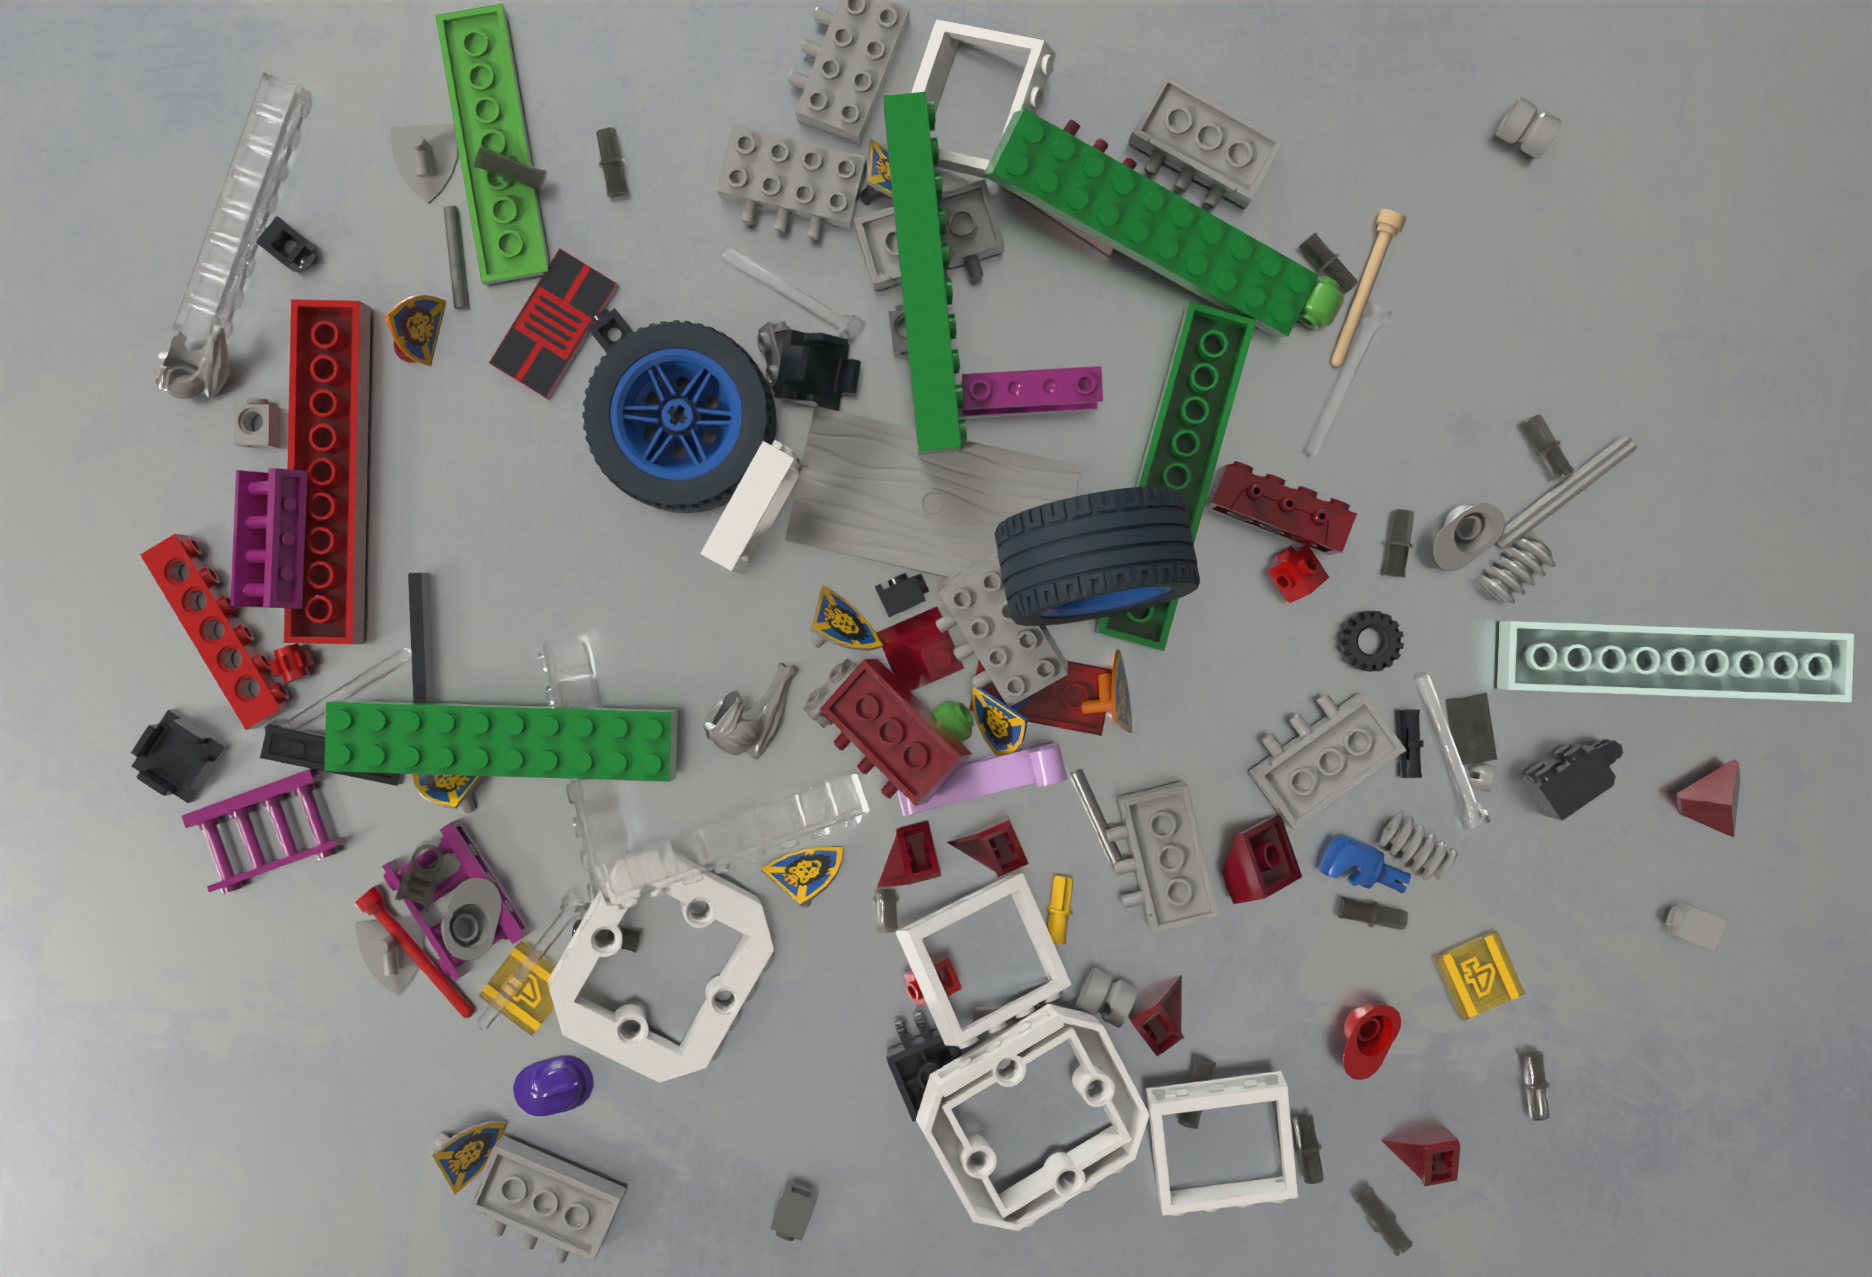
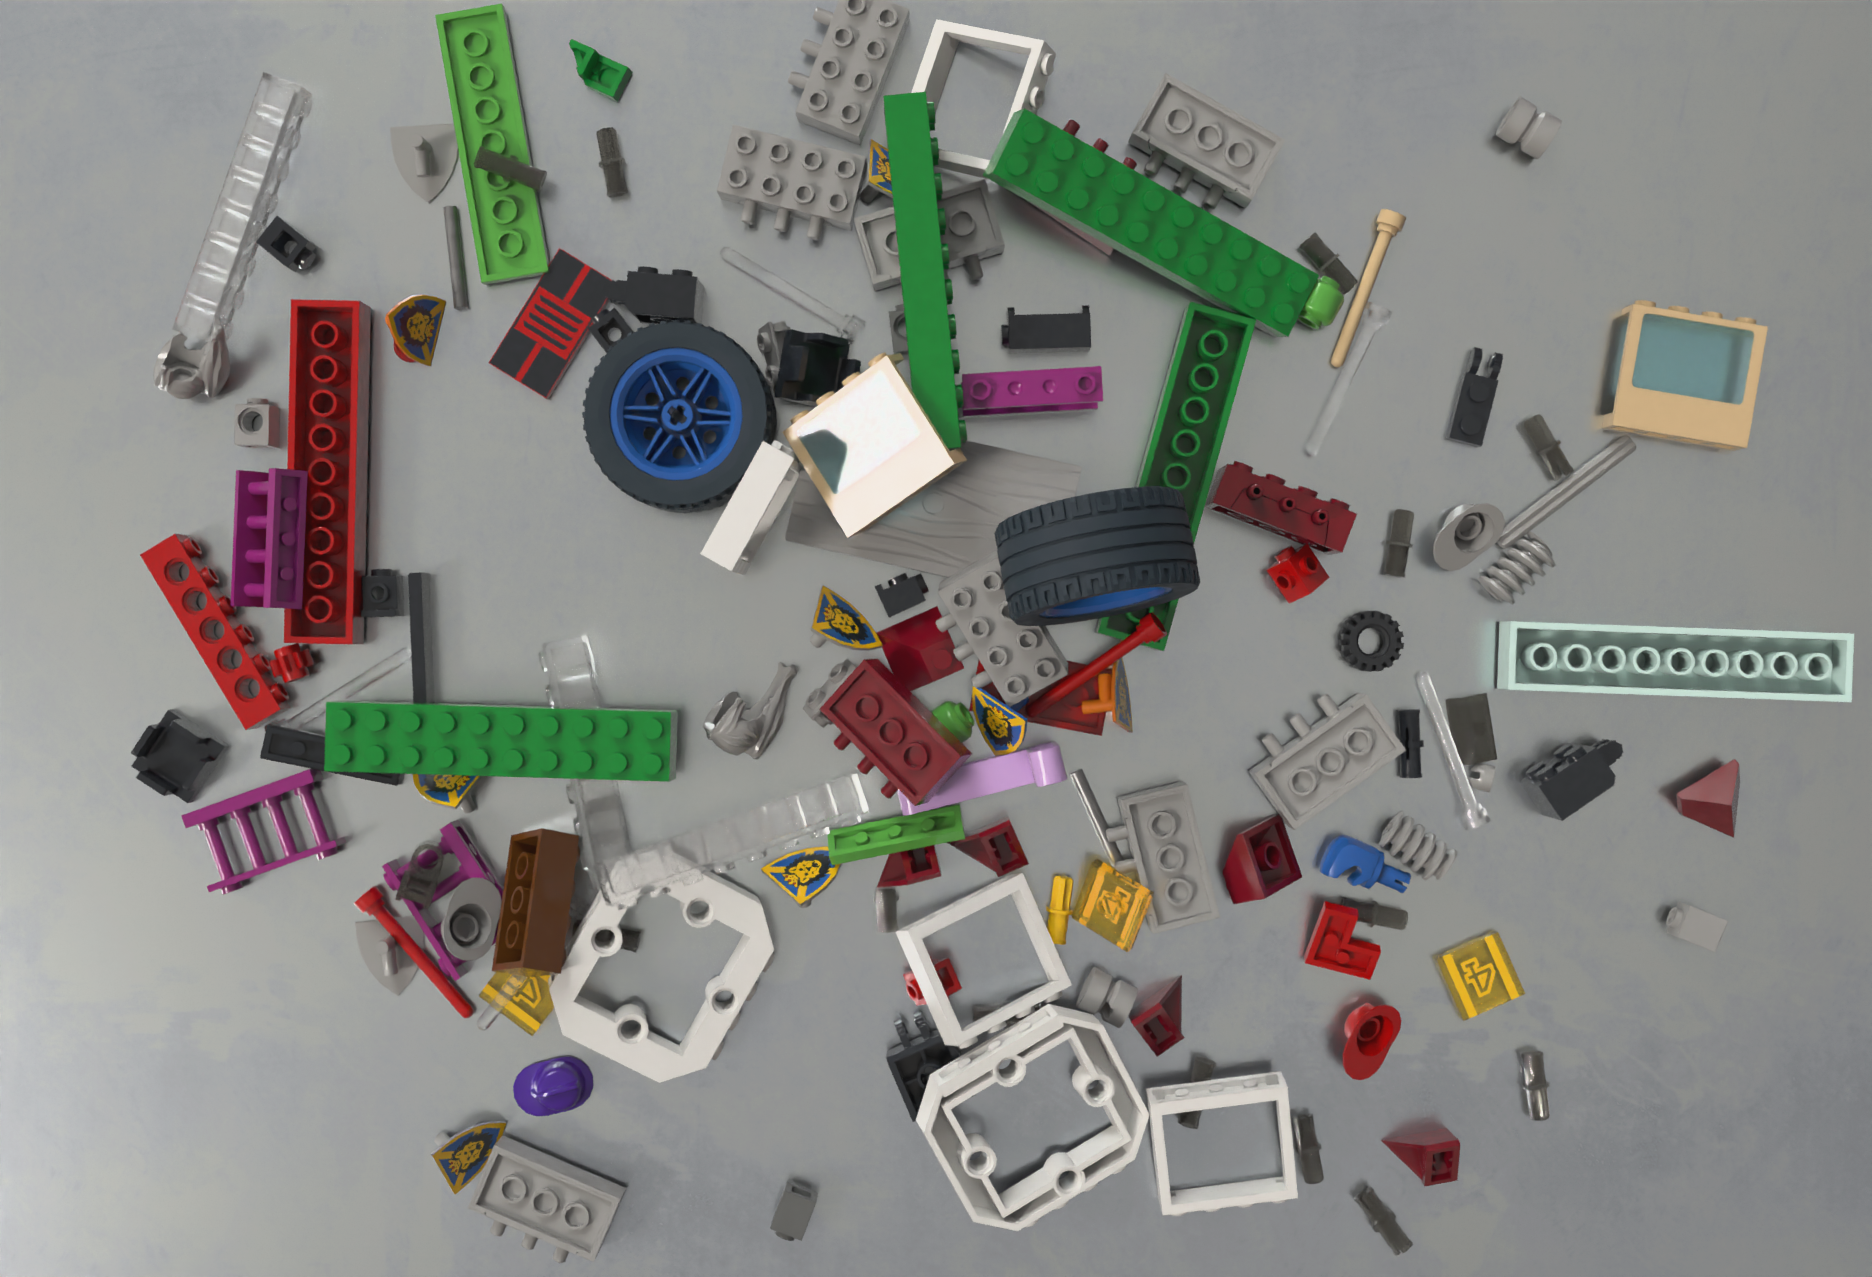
none -> black brick [361,569,404,618]
none -> reddish brown brick [492,828,580,977]
none -> green slope [569,39,633,102]
none -> black hinge [602,266,705,324]
none -> panel [782,352,967,538]
none -> bright green plate [827,804,966,865]
none -> black brick [1001,305,1091,354]
none -> red piece [1026,612,1167,718]
none -> clear yellow tile [1071,859,1154,952]
none -> red plate [1304,901,1381,980]
none -> black hinge [1446,347,1503,447]
none -> panel [1602,300,1768,451]

